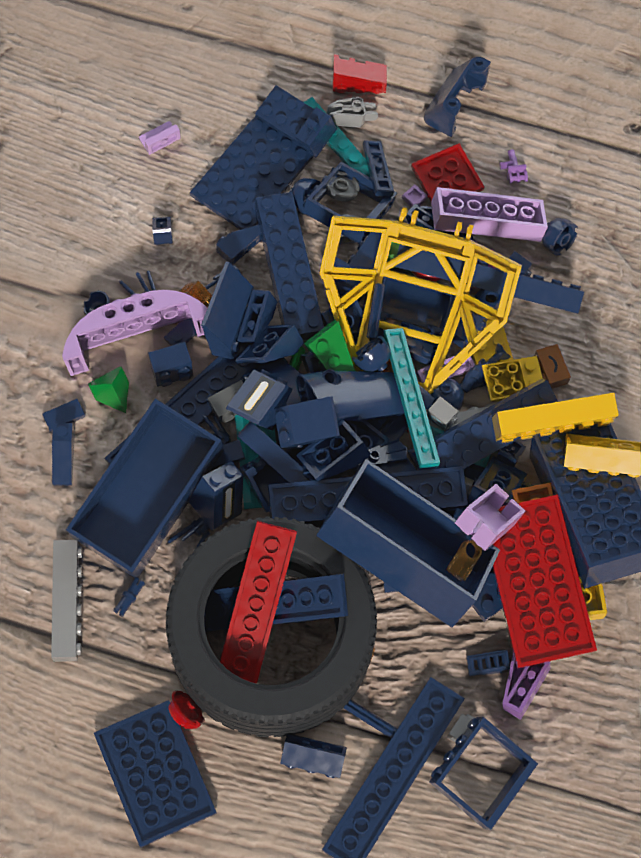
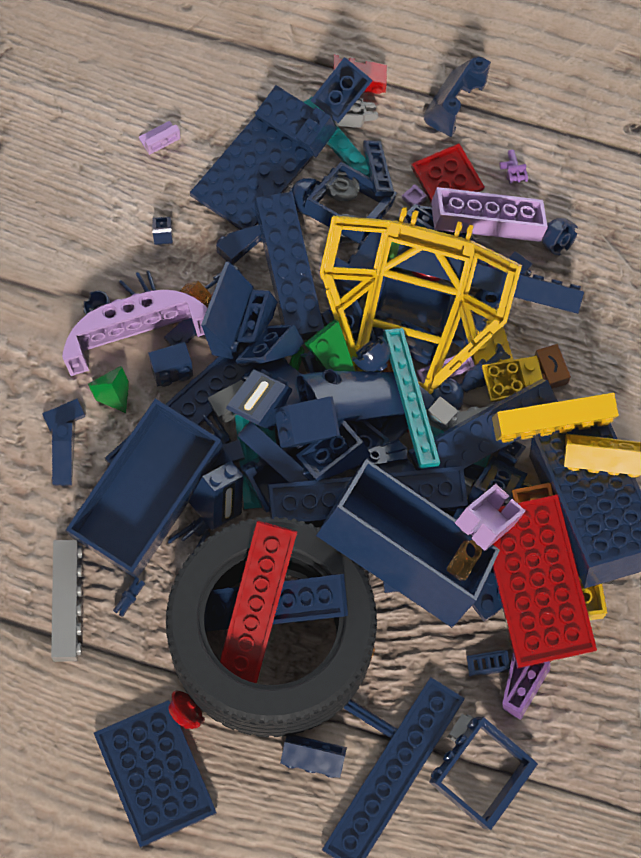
dark blue axle [367,283,385,339] -> none
none -> dark blue slope [310,57,373,124]

